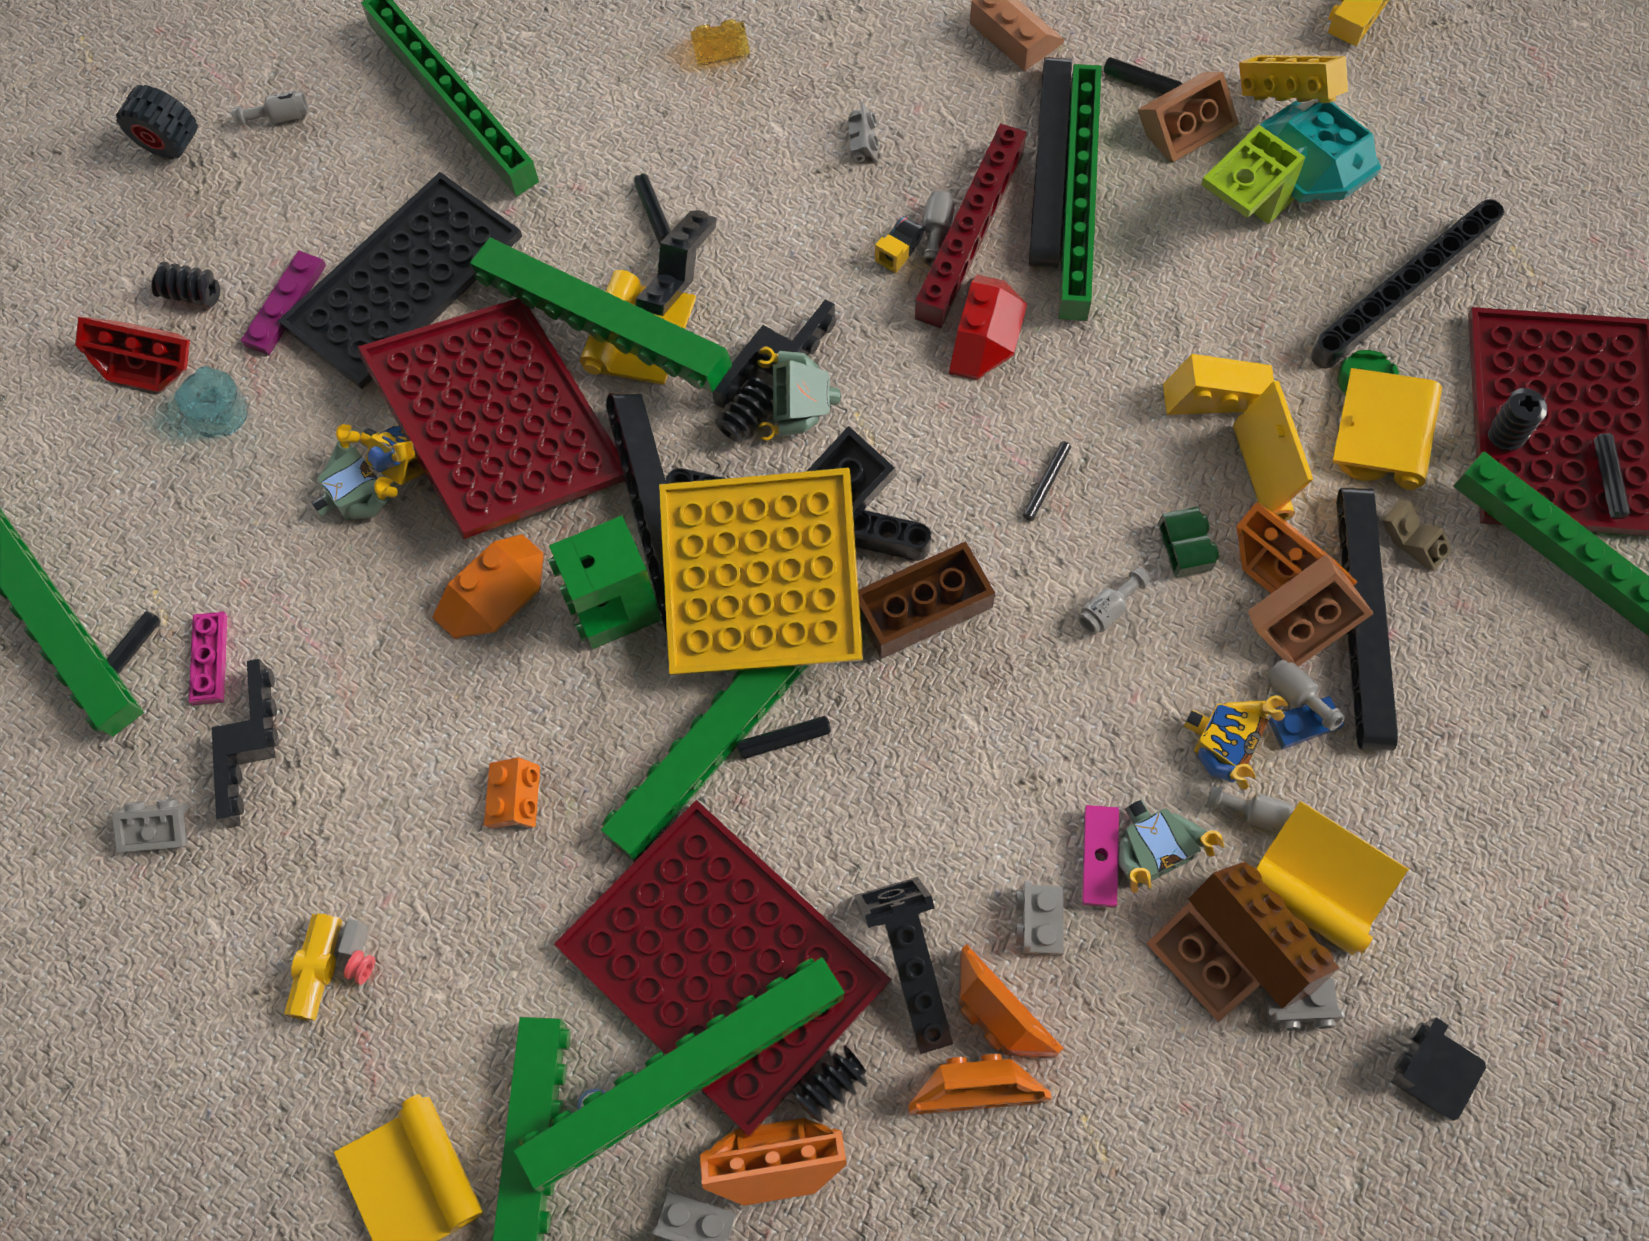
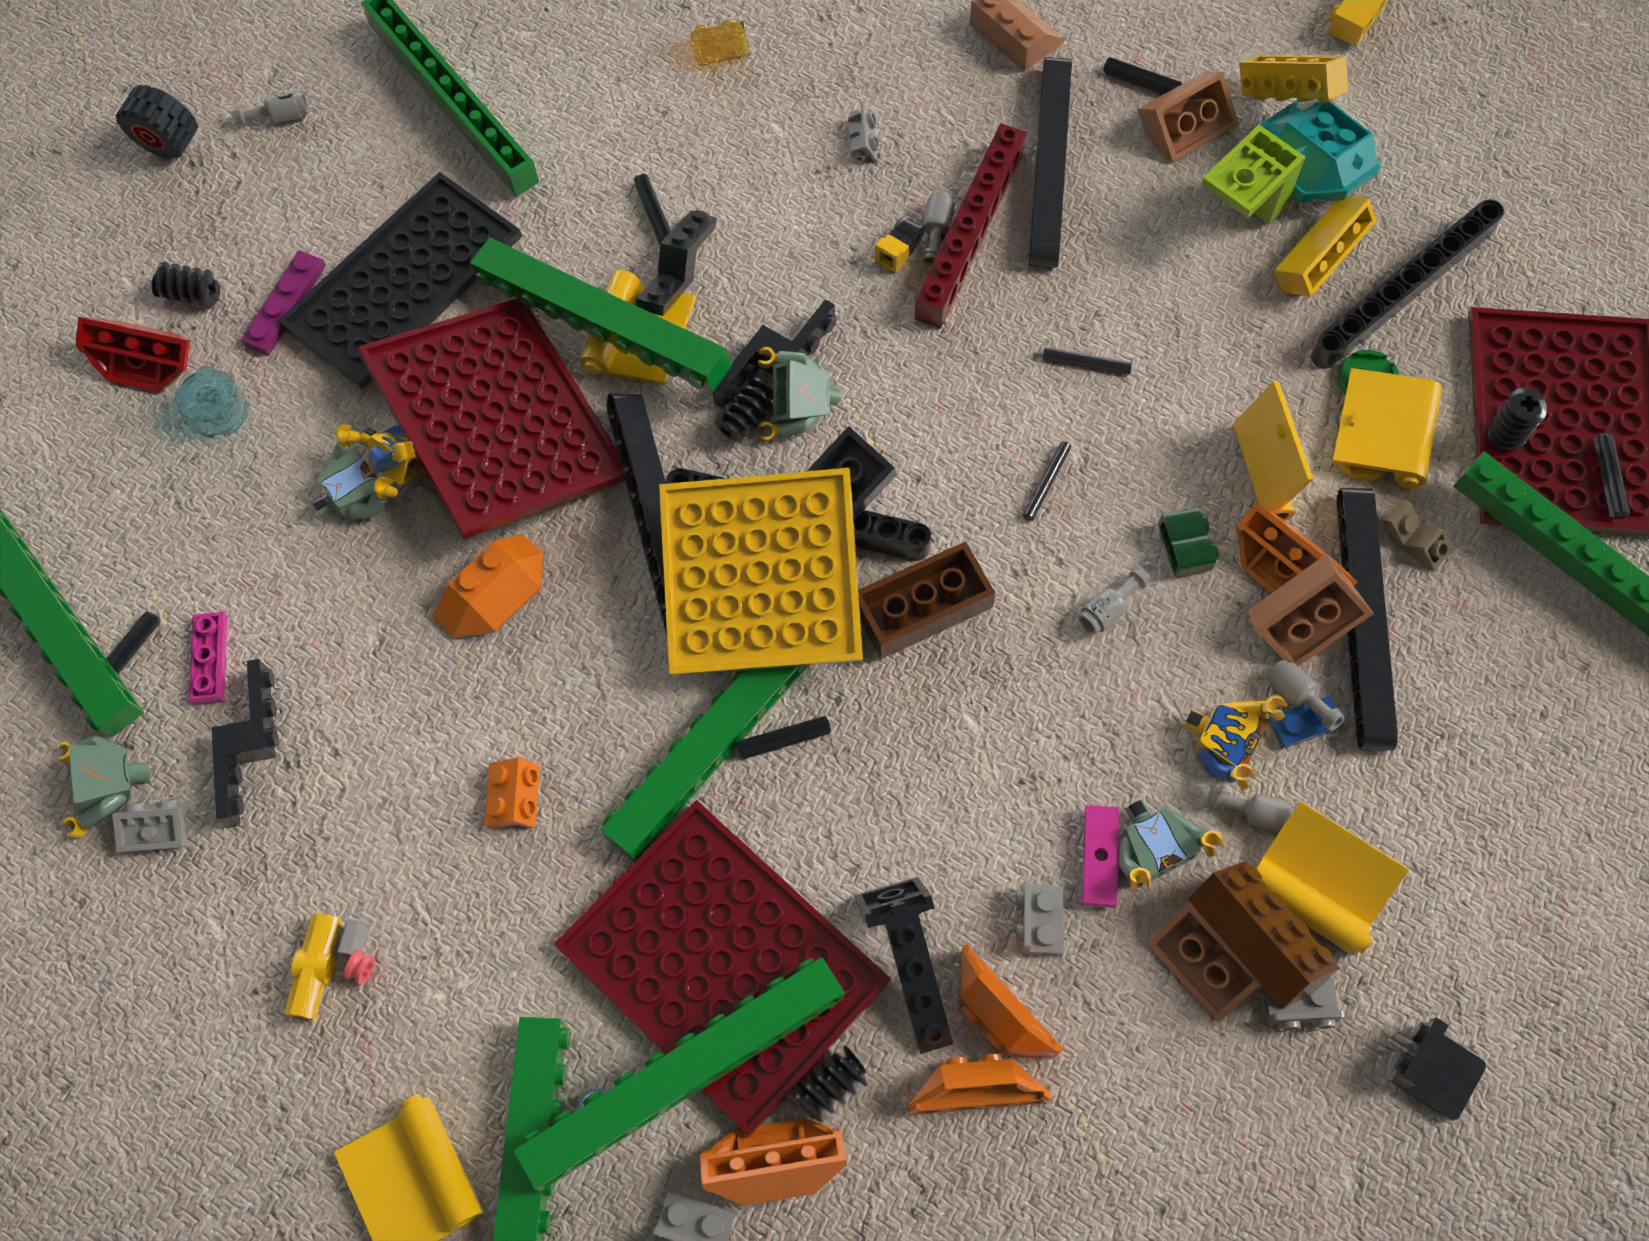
green piece [547,516,662,650] -> none
red wedge [949,275,1027,380] -> none
green brick [1058,64,1102,321] -> none
yellow wedge [1163,354,1274,415] -> none
none -> sand green torso [58,736,150,839]
none -> black bar [1043,347,1132,374]
none -> yellow brick [1274,196,1377,297]

